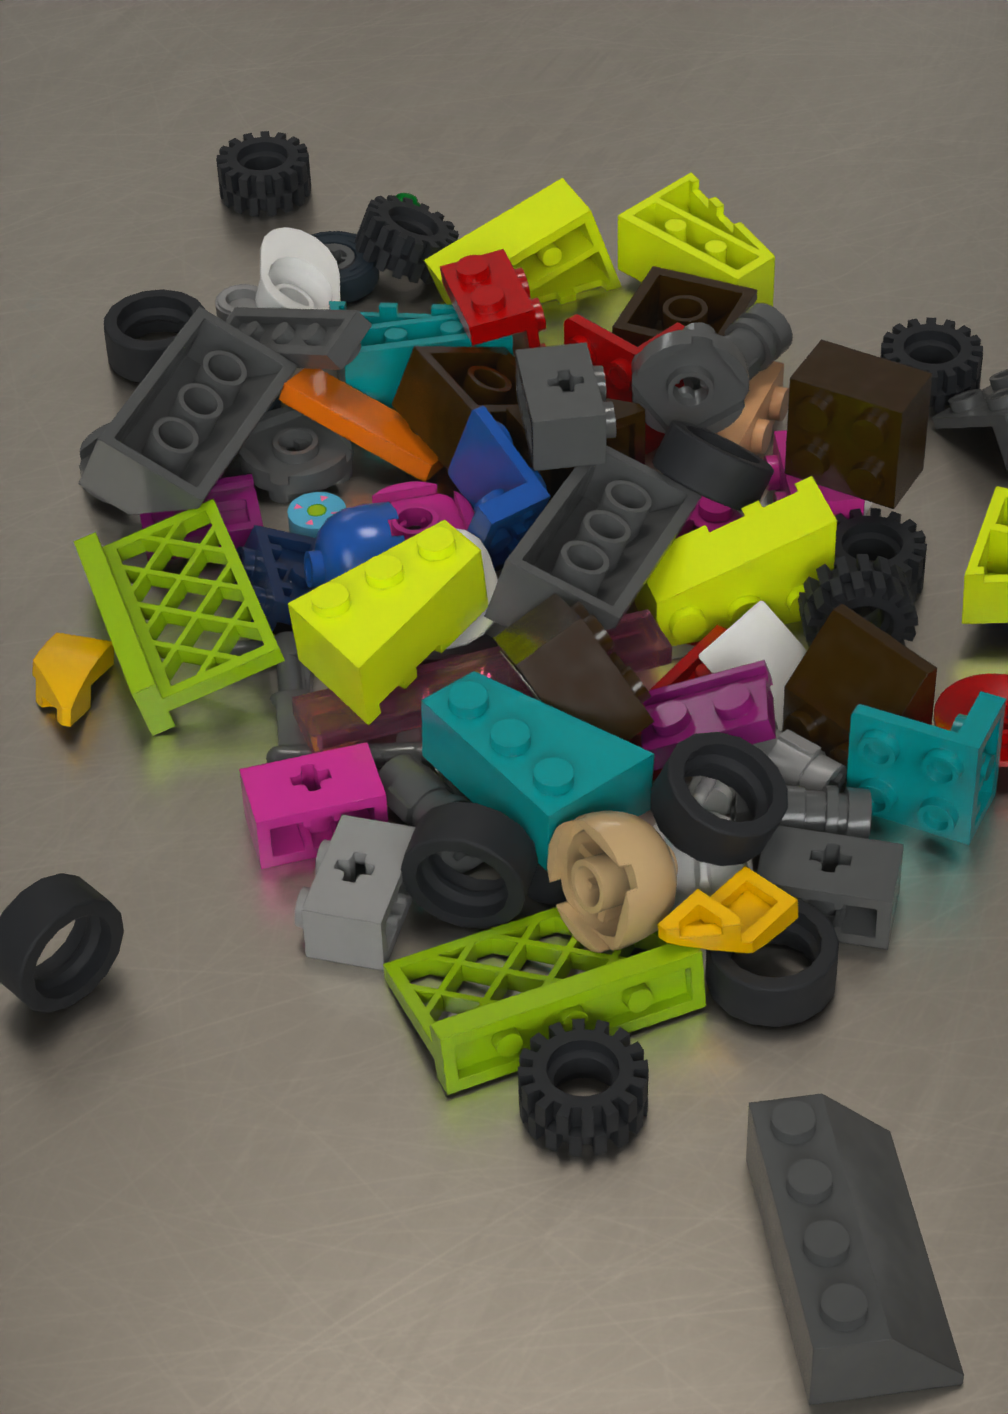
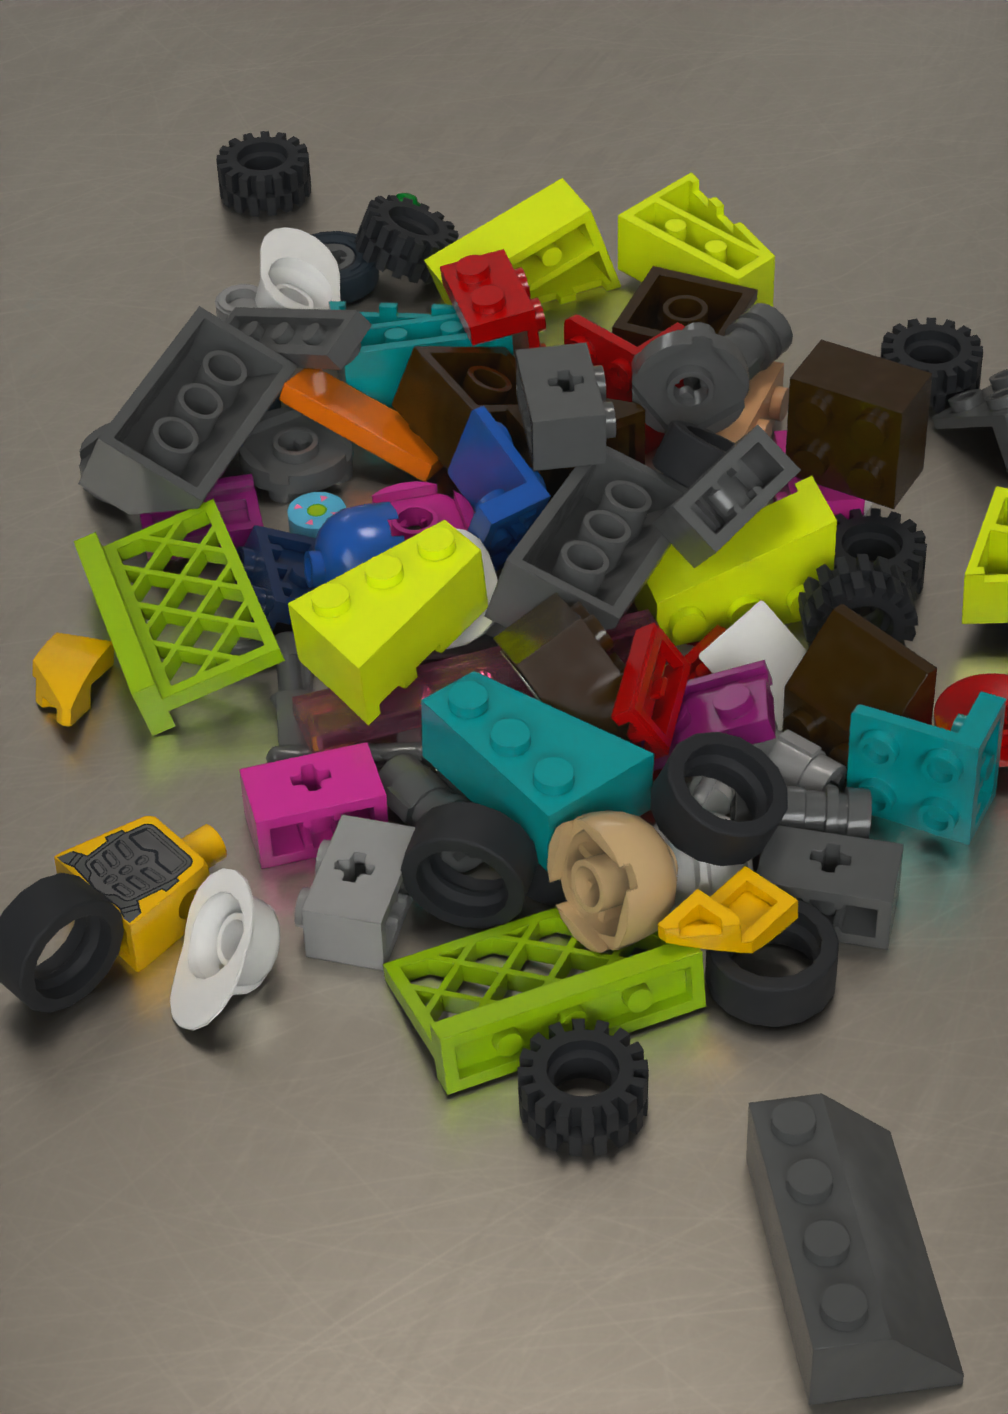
black tyre [104,289,206,383] -> none
none -> torso [54,816,227,972]
none -> white piece [170,868,280,1031]
none -> red tile [611,622,691,760]
none -> dark grey brick [652,425,801,568]

